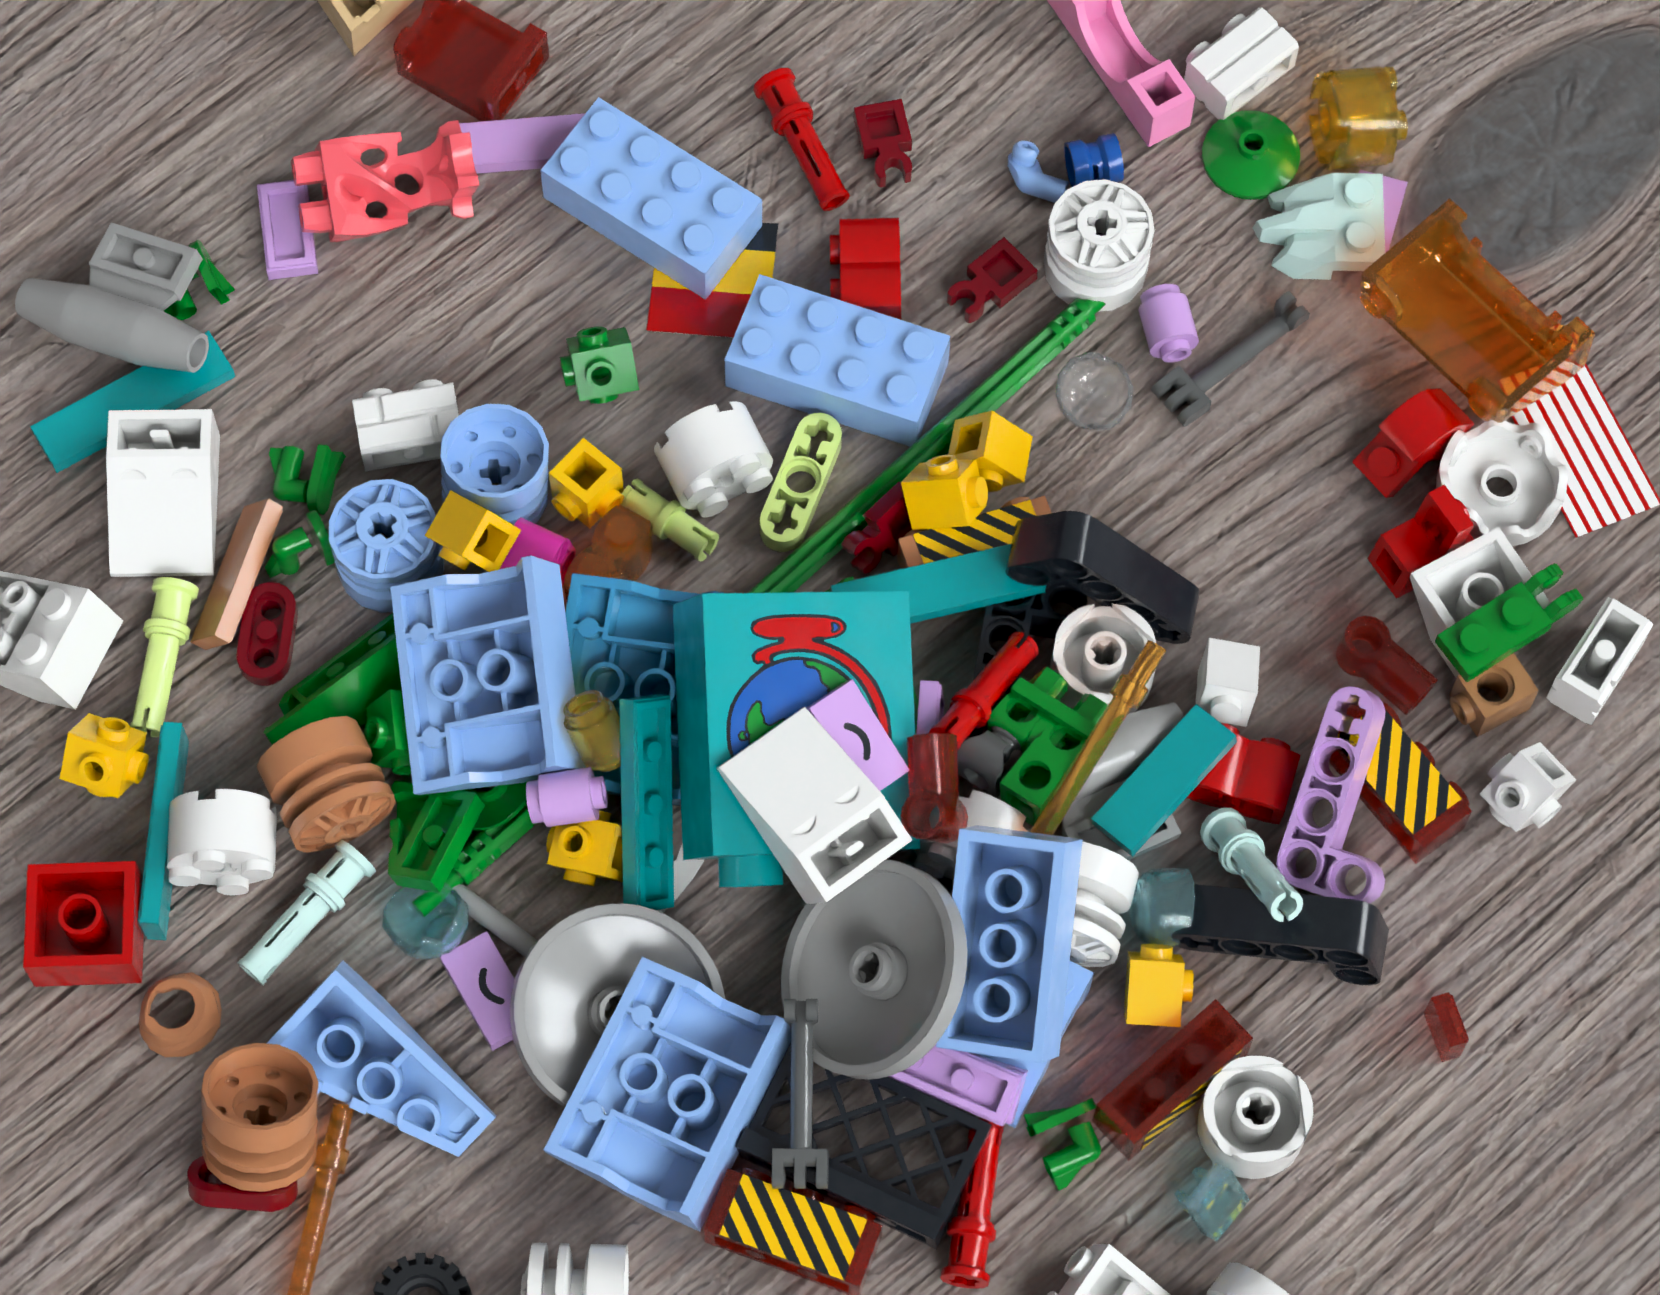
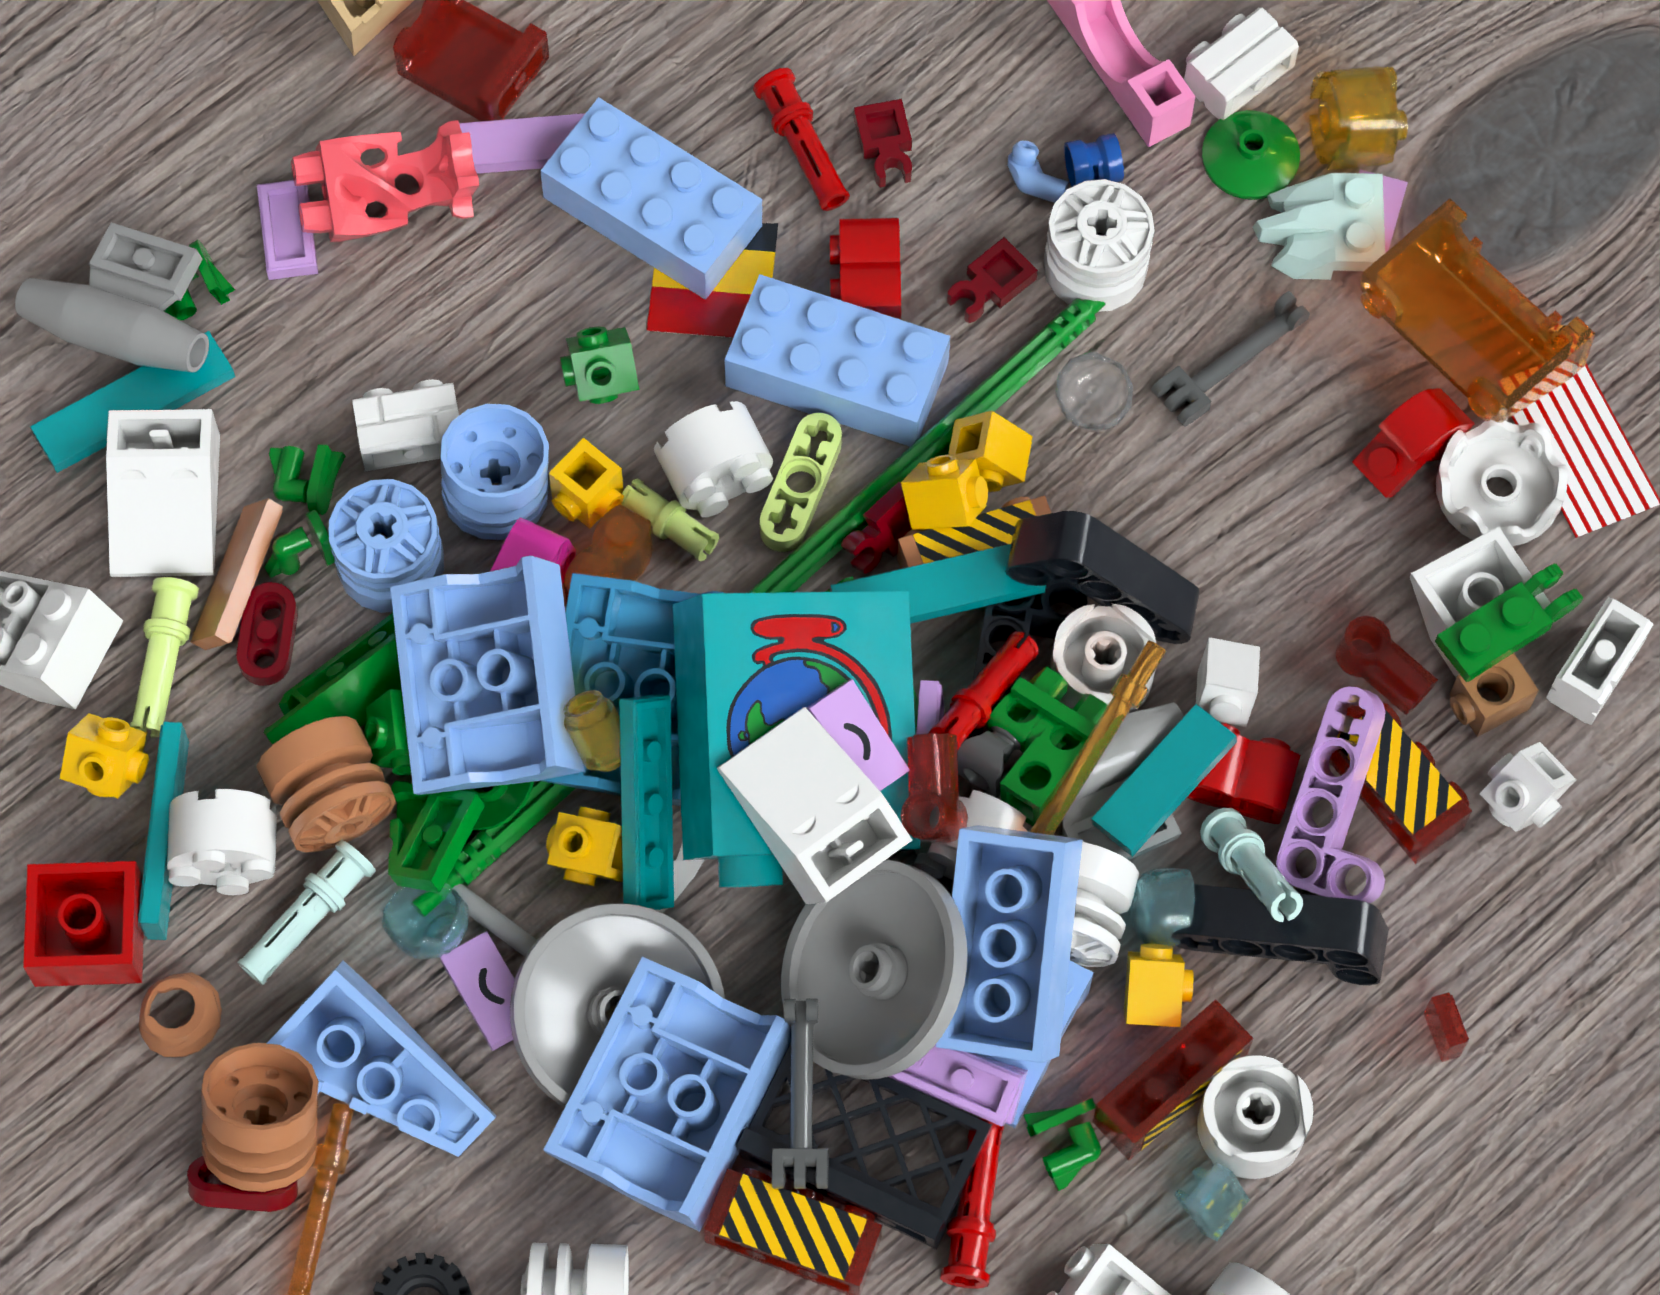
yellow brick [425,490,521,572] -> none
lavender brick [526,767,608,827] -> none
lavender brick [1138,284,1199,363] -> none
red brick [1367,484,1474,599] -> none

